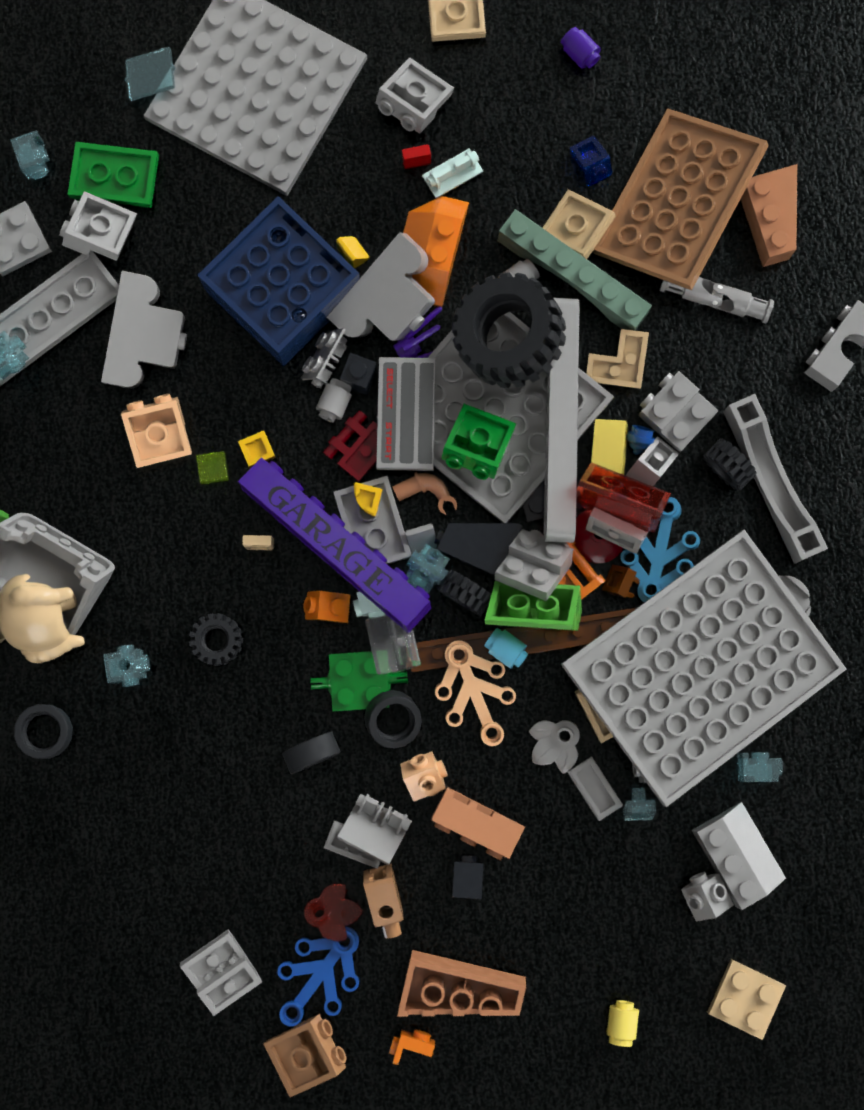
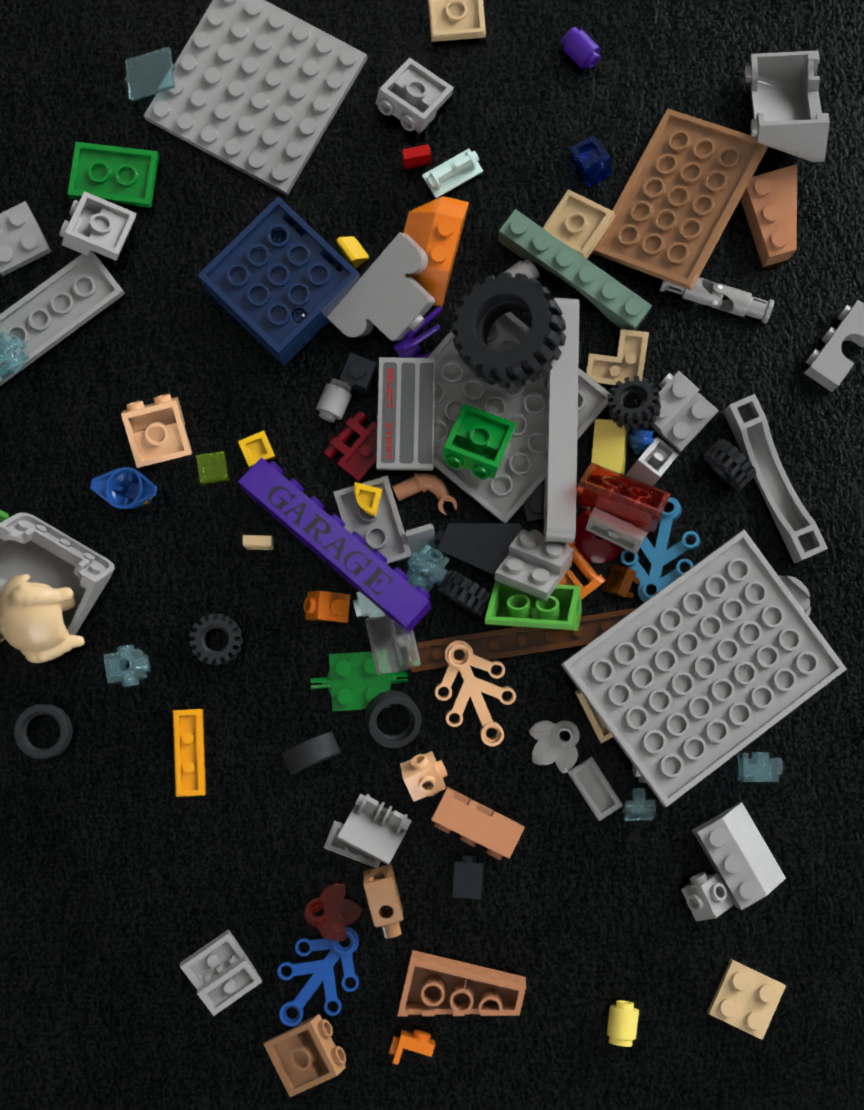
clear light blue brick [11,130,49,179] -> none
light grey brick [101,271,187,388] -> none
light grey hinge [301,328,347,388] -> none
medium azure brick [484,628,528,669] -> none
none -> blue hat [90,467,157,509]
none -> light orange tile [173,709,206,797]
none -> black tyre [608,376,661,431]
none -> light grey windscreen [745,50,830,162]

